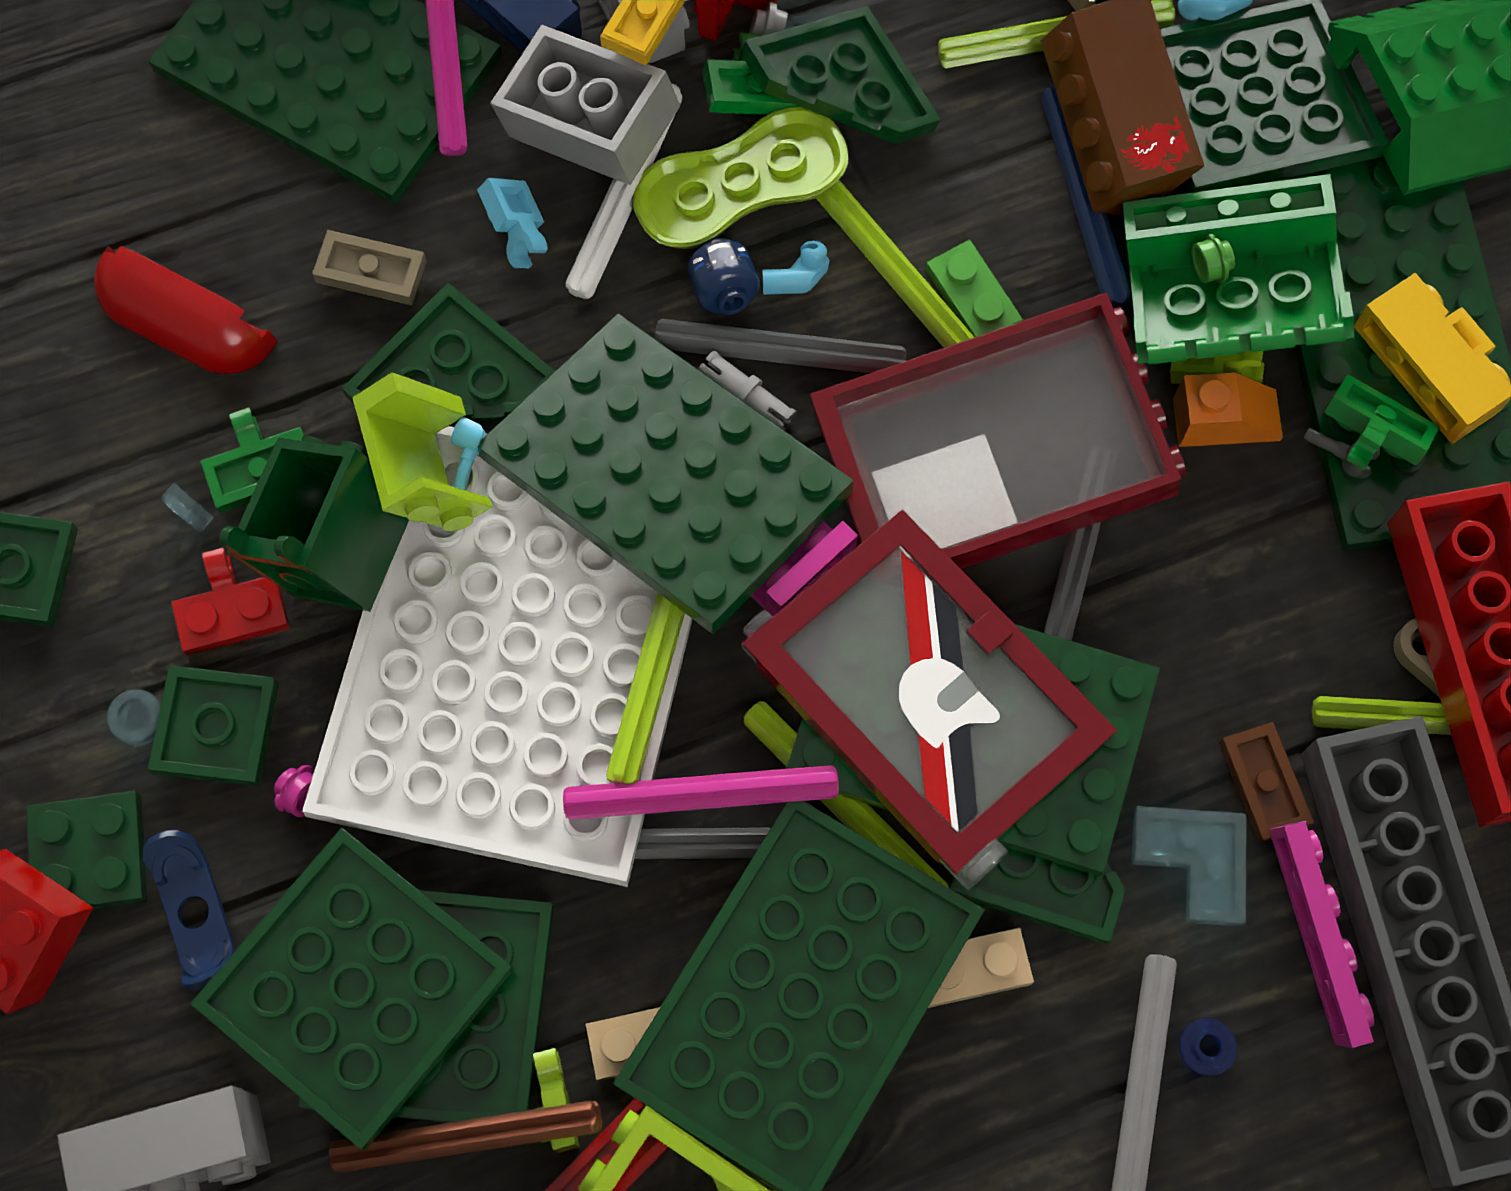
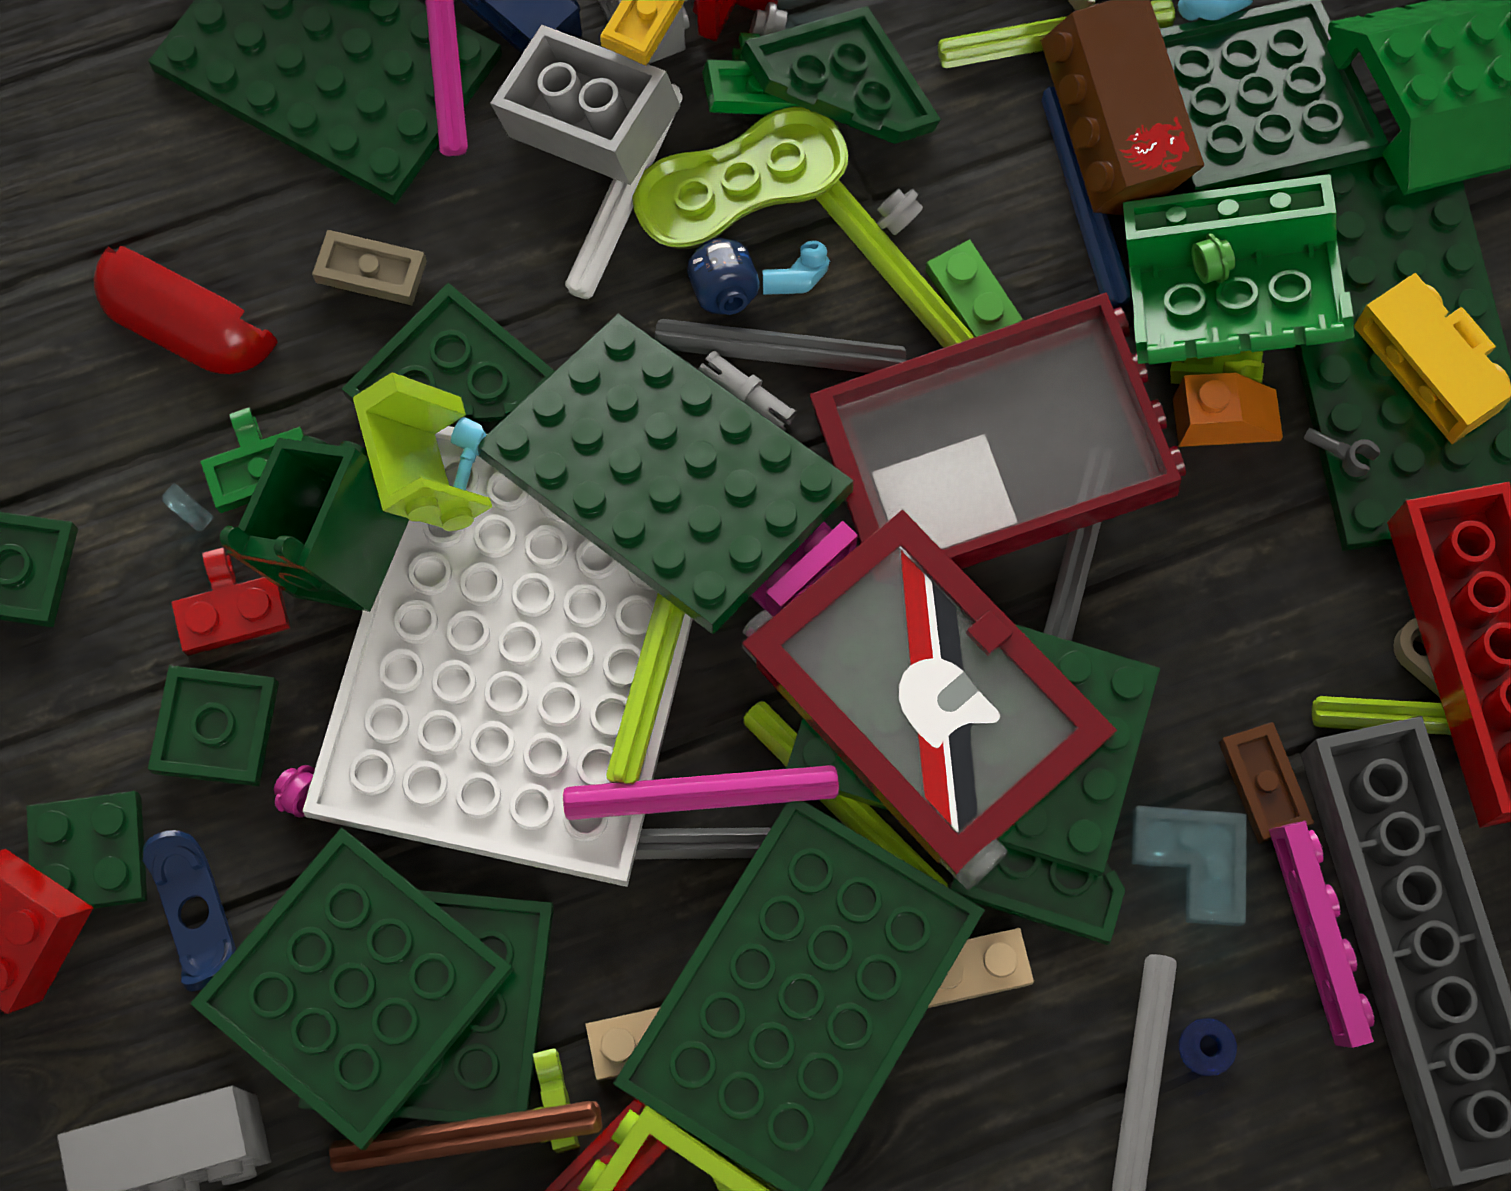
clear light blue tile [107,689,161,746] -> none
medium azure plate [477,178,547,268] -> none
green plate [1324,374,1440,470] -> none
none -> light grey plate [877,189,923,235]

